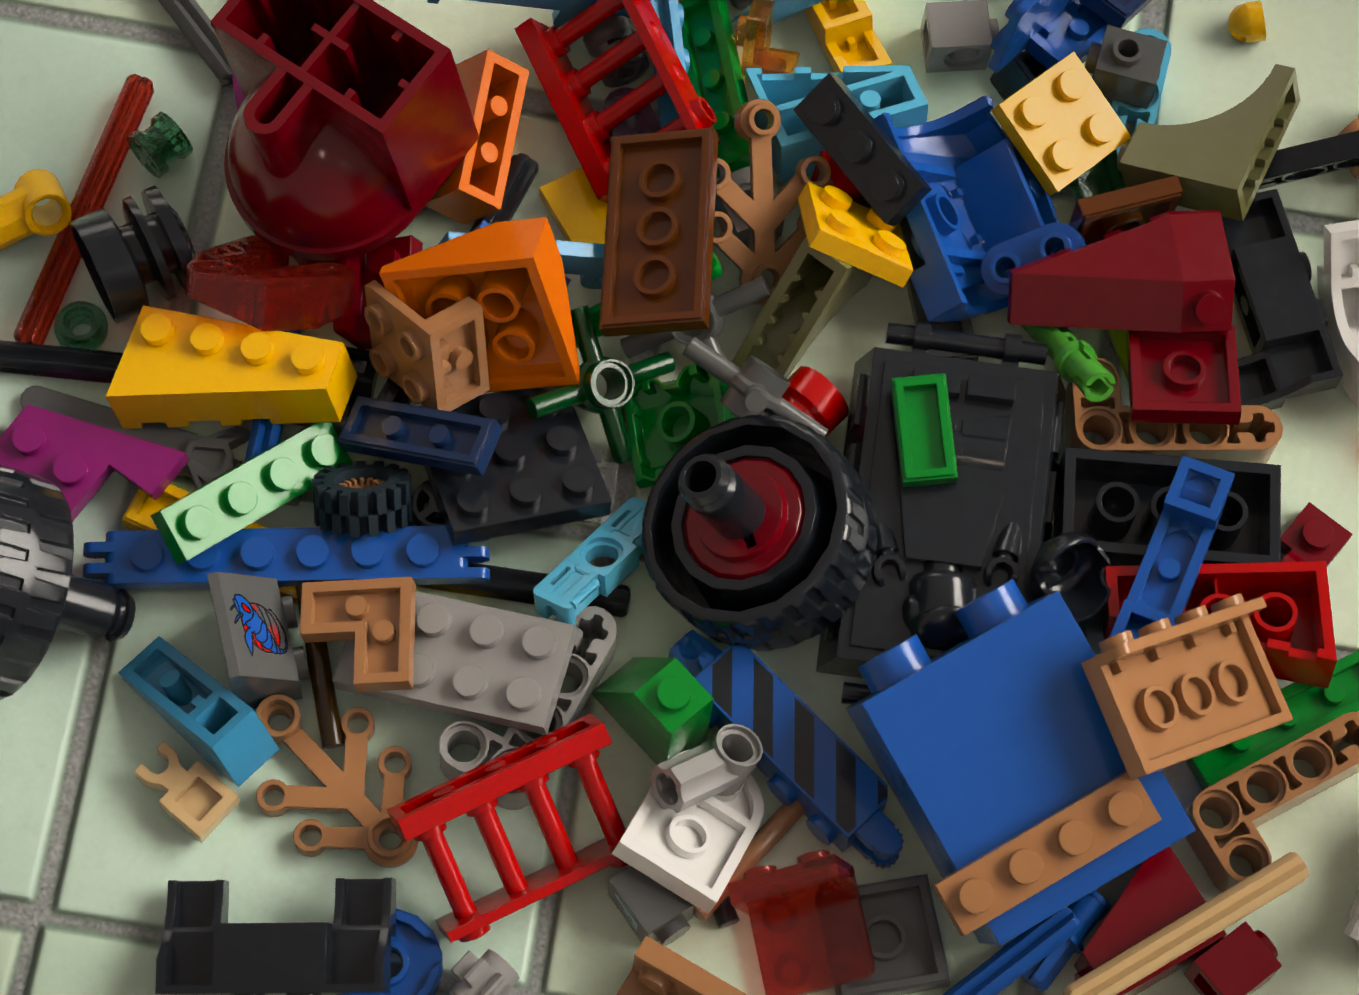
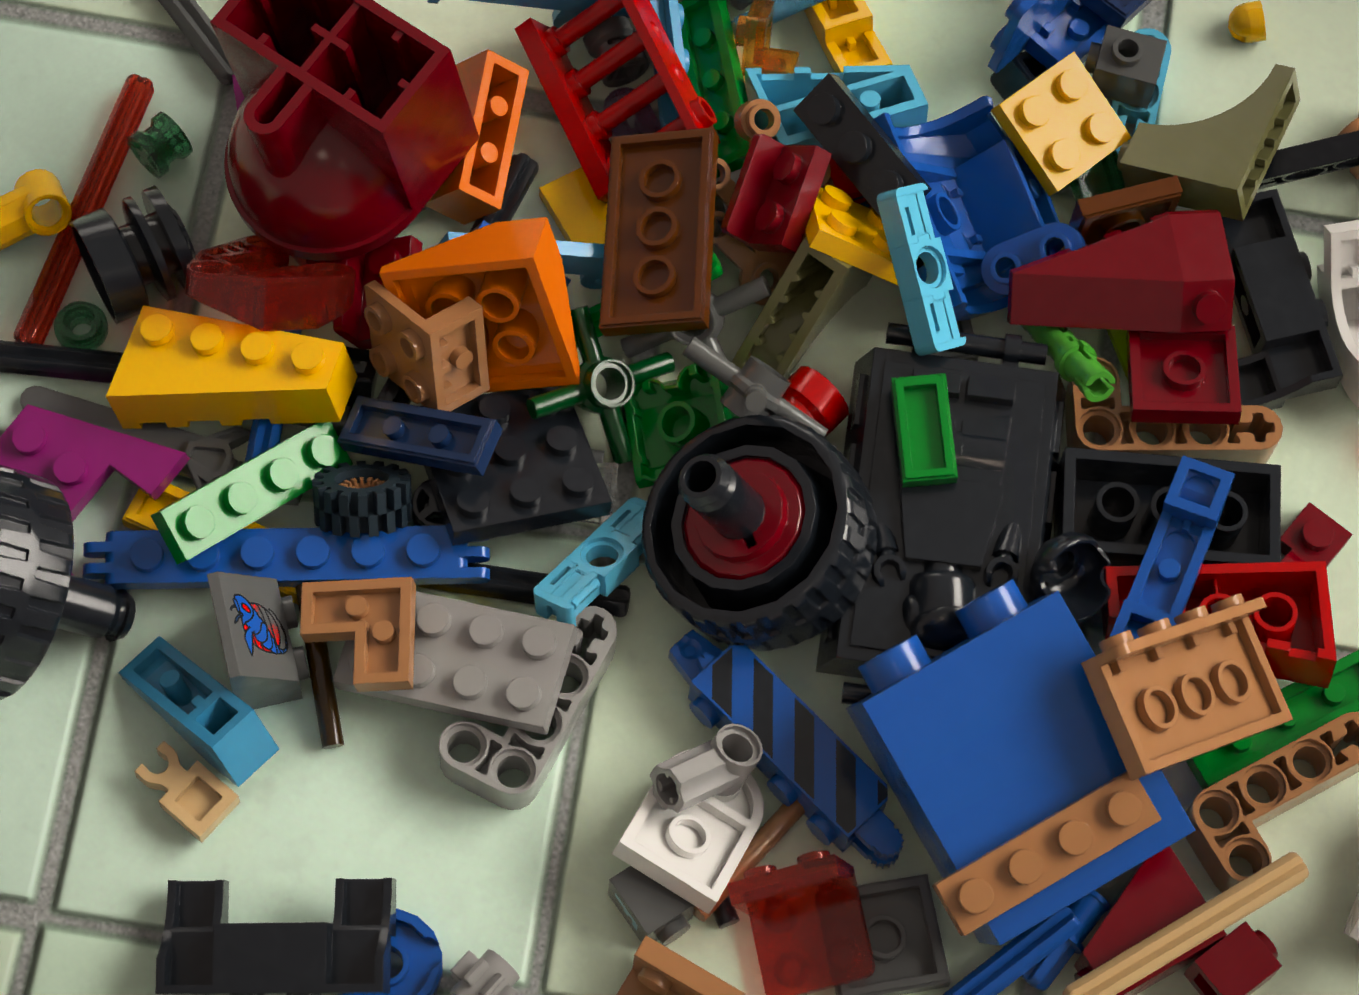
medium nougat plant [256,694,418,868] -> none
red fence [387,714,629,943] -> none
green slope [592,657,714,765] -> none
light grey brick [920,0,999,73] -> none
none -> dark red bracket [721,134,832,253]
none -> medium azure piece [877,183,966,356]

